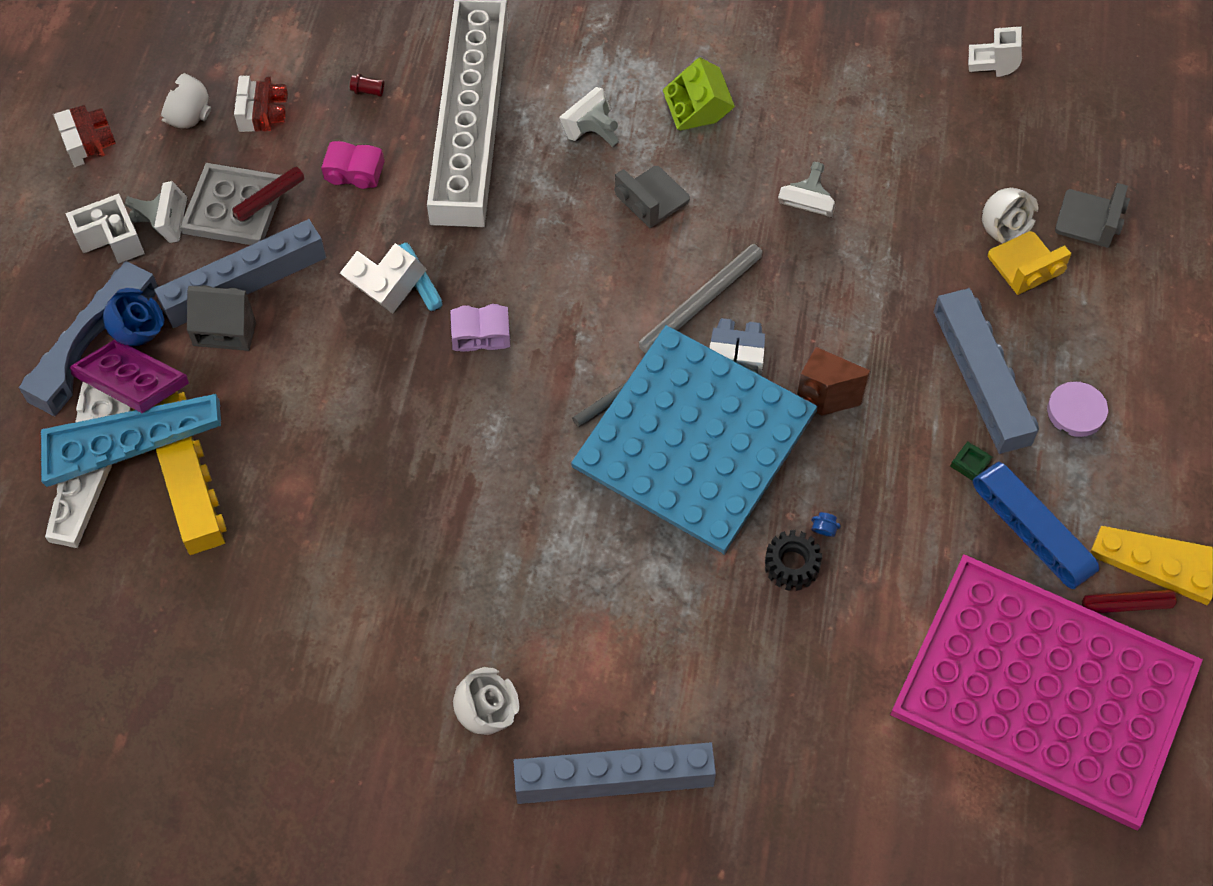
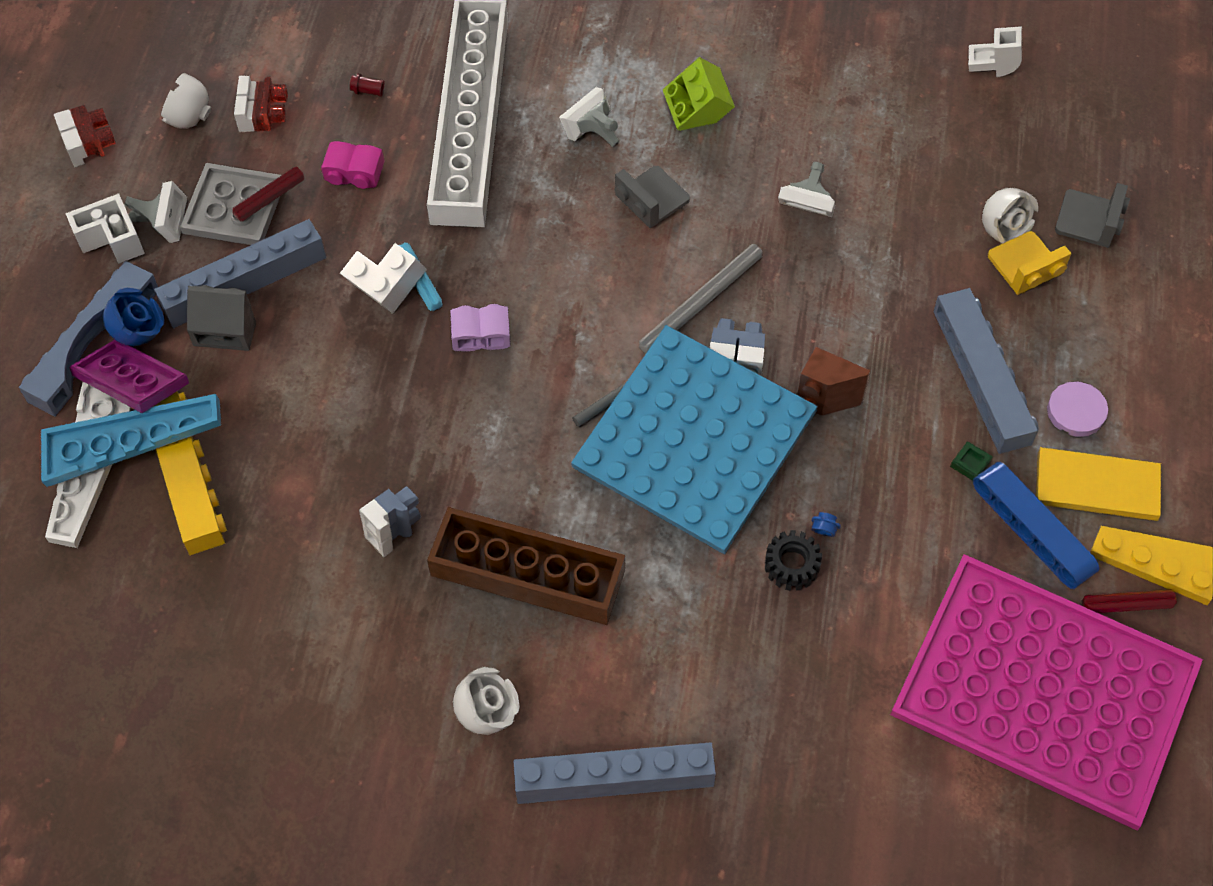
none -> hips [359,486,421,557]
none -> reddish brown brick [427,507,625,625]
none -> yellow tile [1036,447,1161,521]

